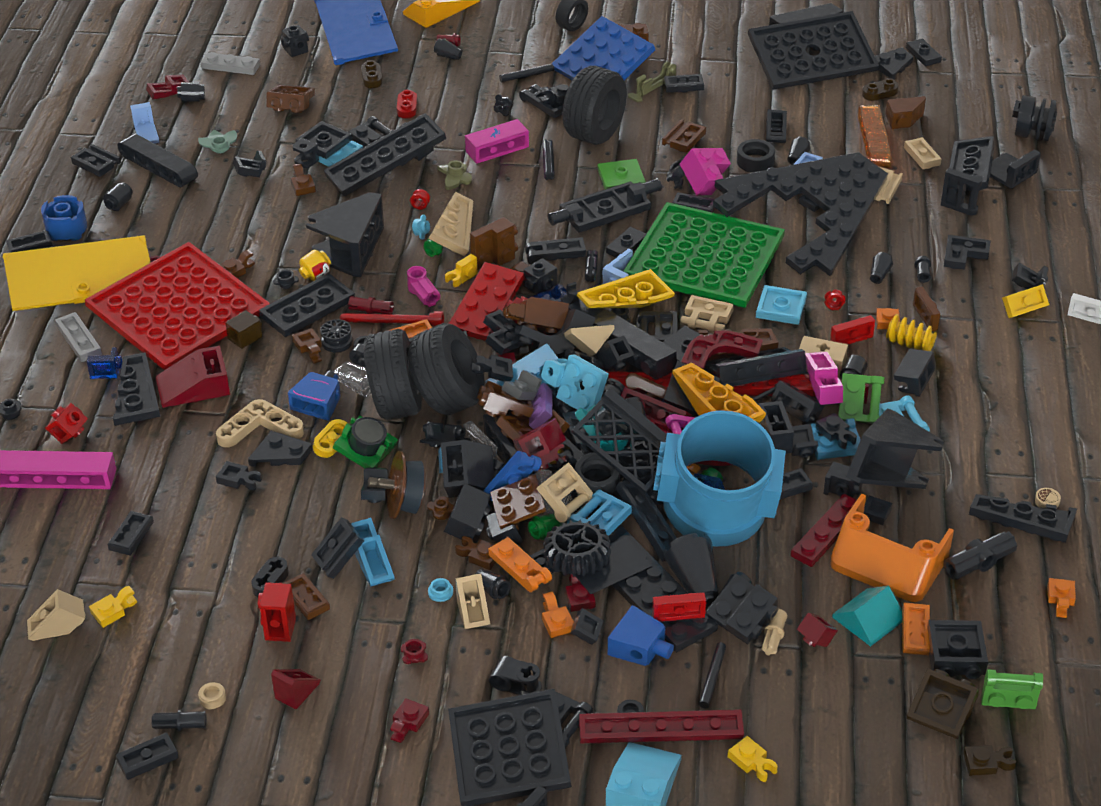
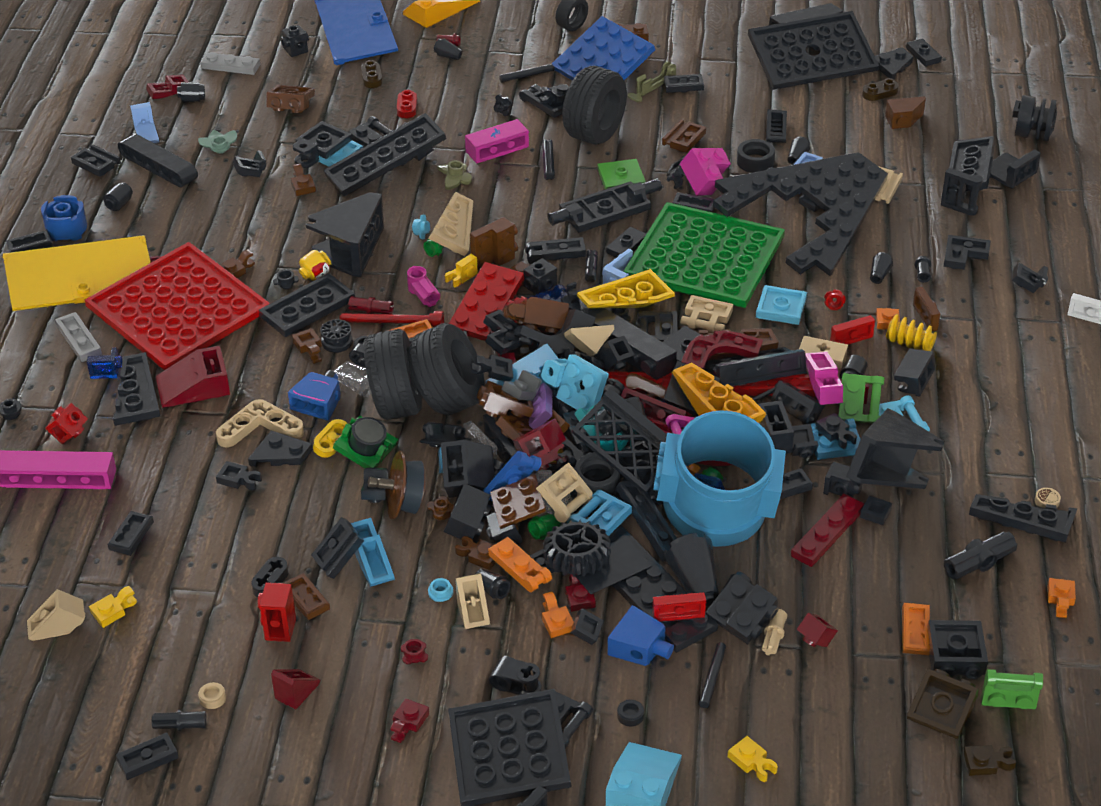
dark brown brick [225,310,262,349] -> none
red bush [410,189,430,210] -> none
dark red plate [579,710,744,743] -> none
orange windscreen [830,494,954,602] -> none
teal slope [832,585,902,647] -> none
clear orange beam [858,105,891,168] -> none
tan plate [904,137,941,169] -> none
yellow plate [1002,284,1049,318] -> none

